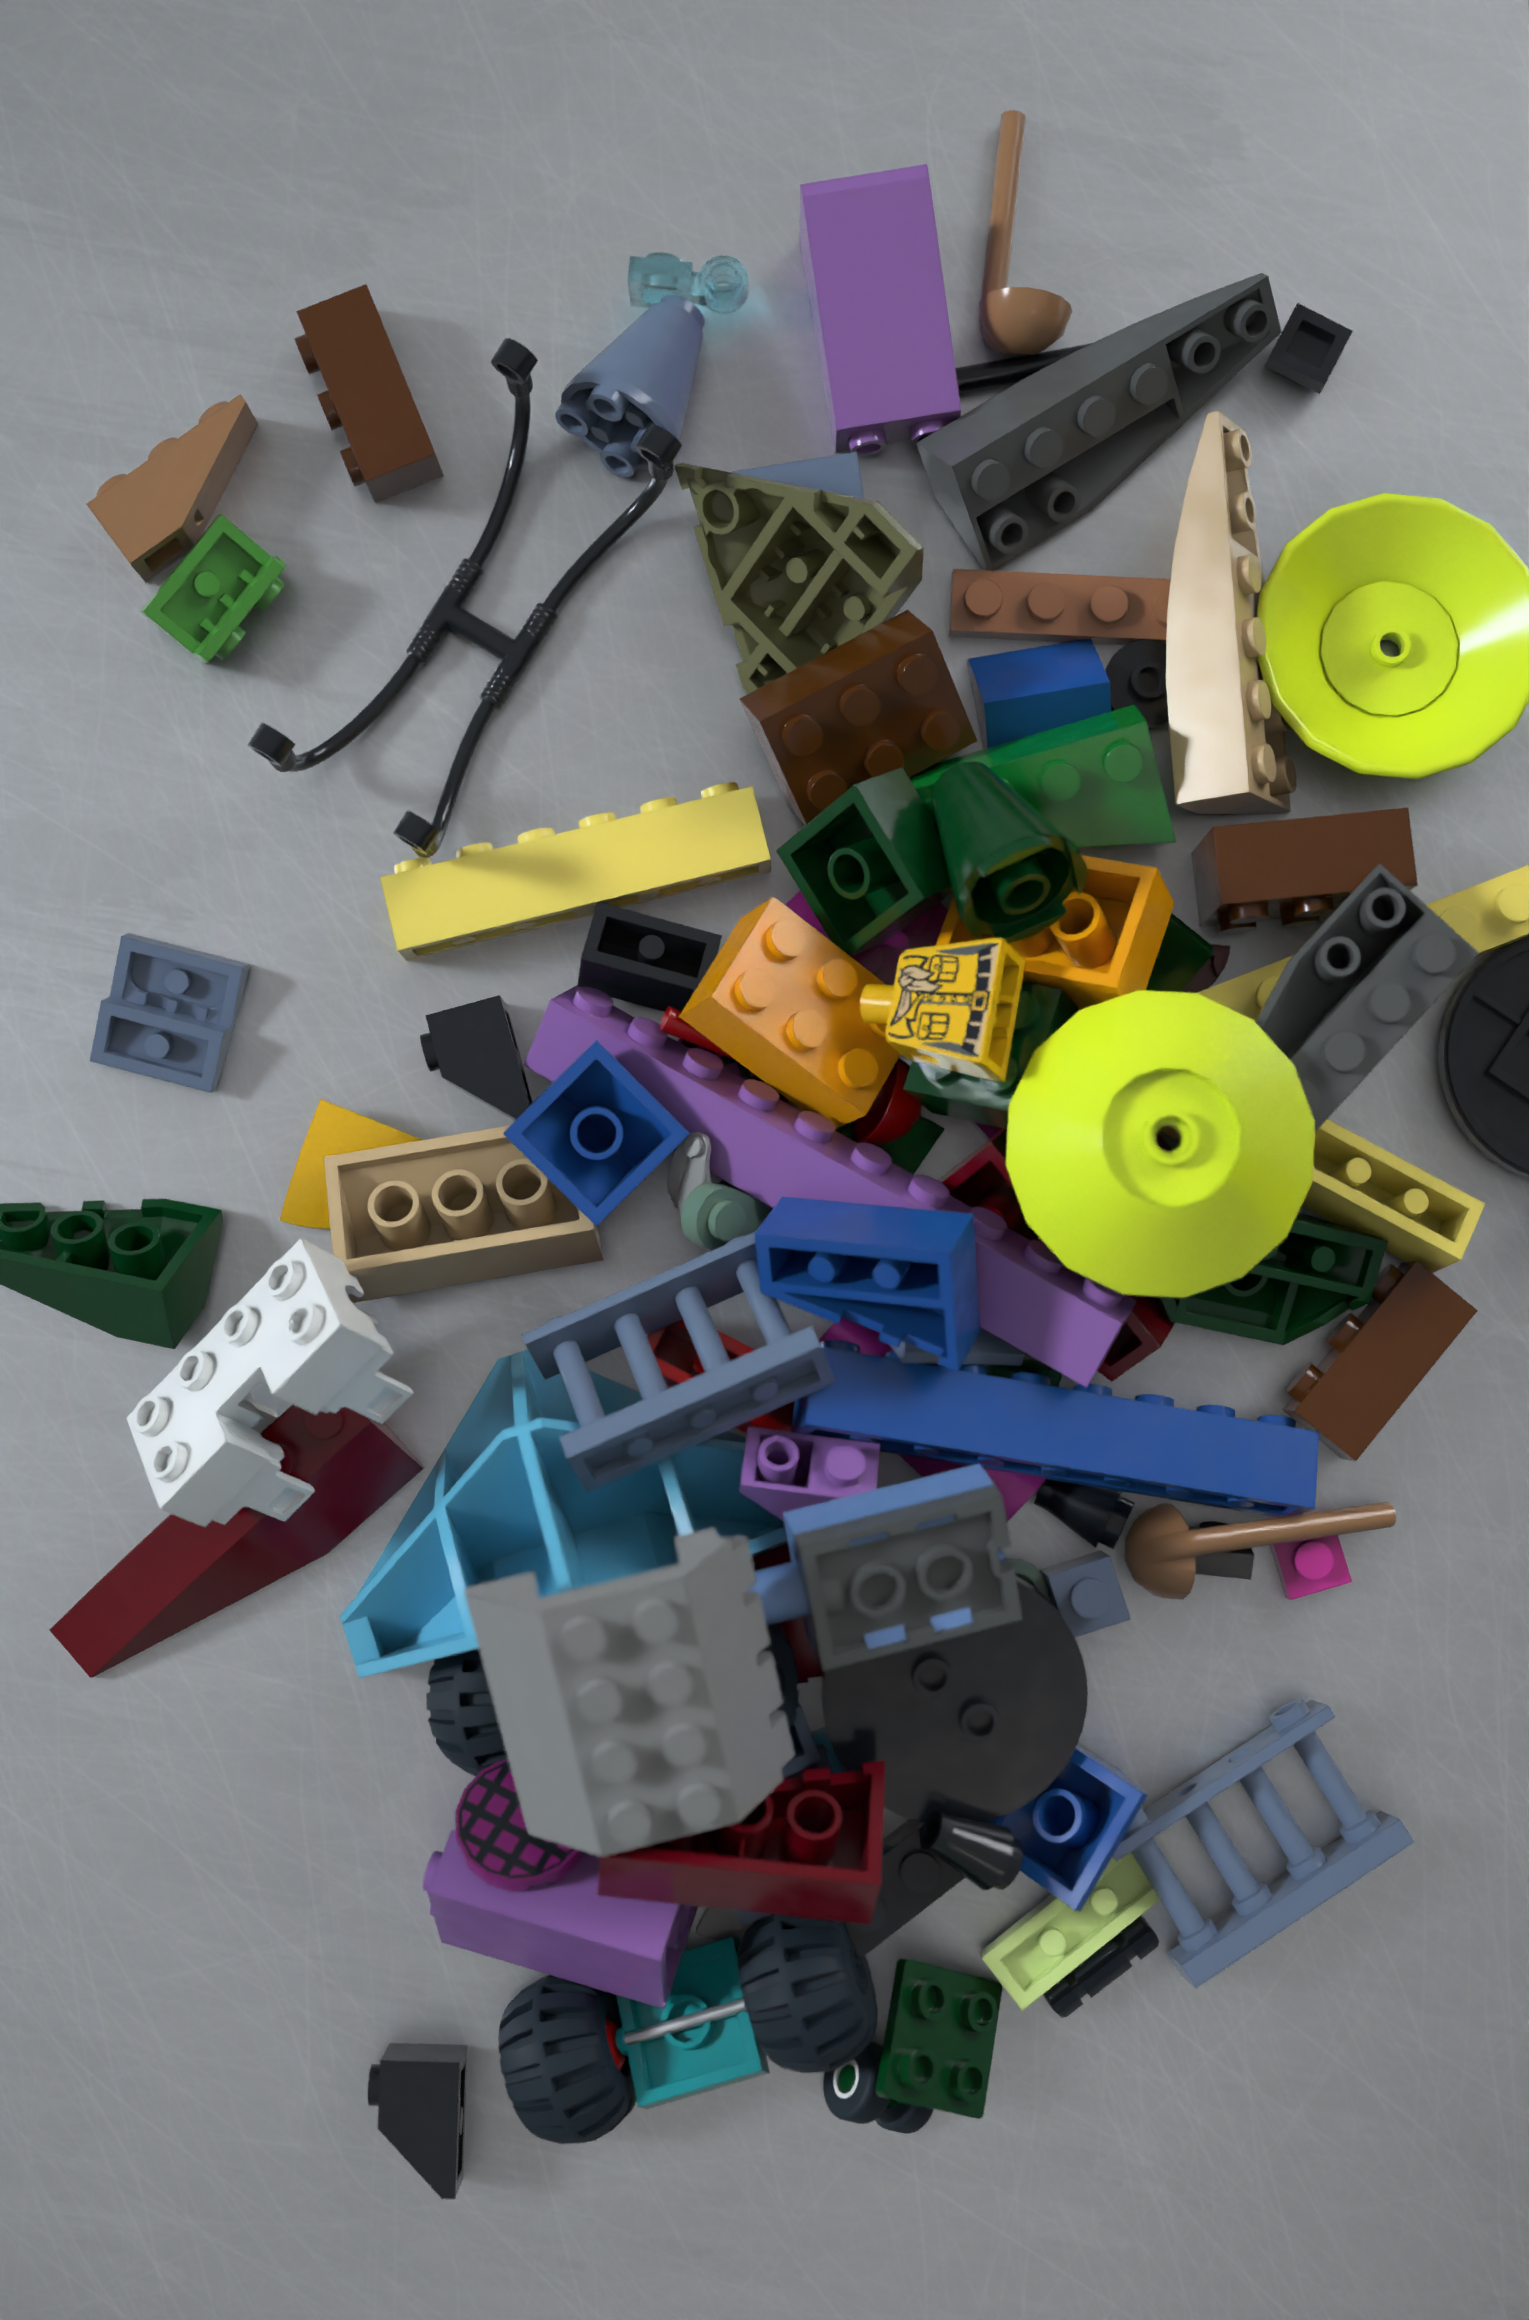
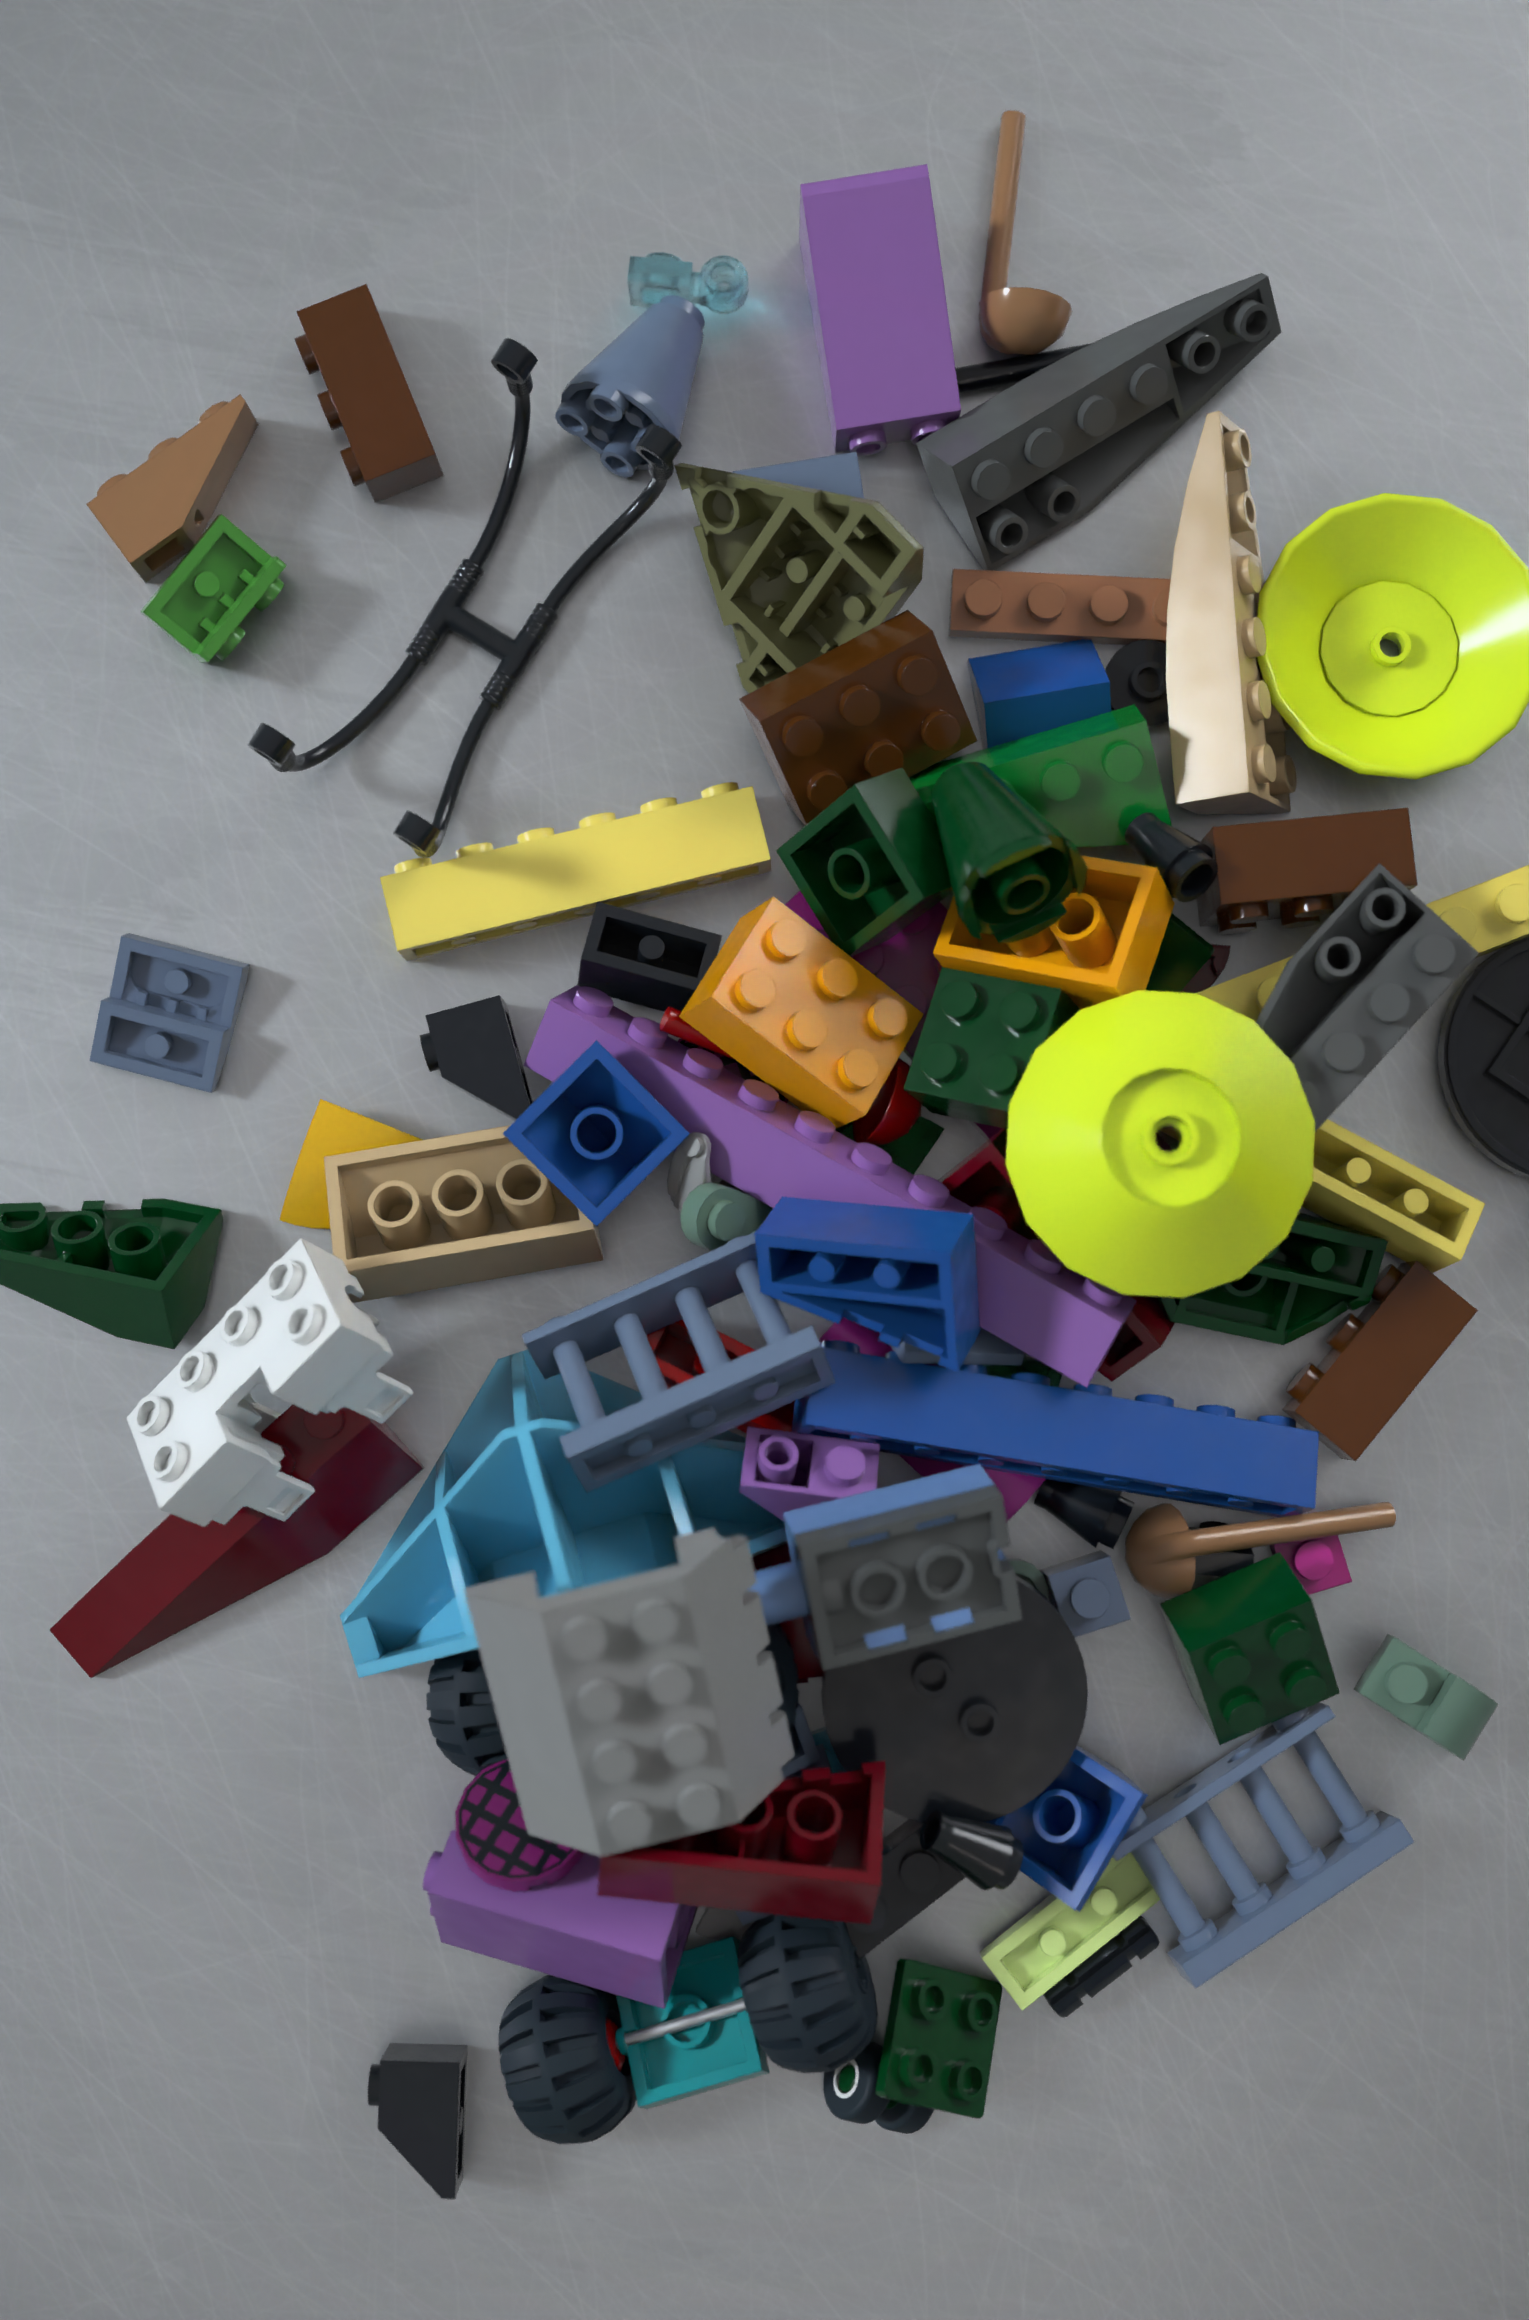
yellow torso [860,938,1026,1082] -> none
black plate [1265,303,1353,394] -> none
none -> black cone [1125,812,1218,902]
none -> dark green brick [1160,1552,1340,1745]
none -> sand green brick [1354,1634,1498,1760]

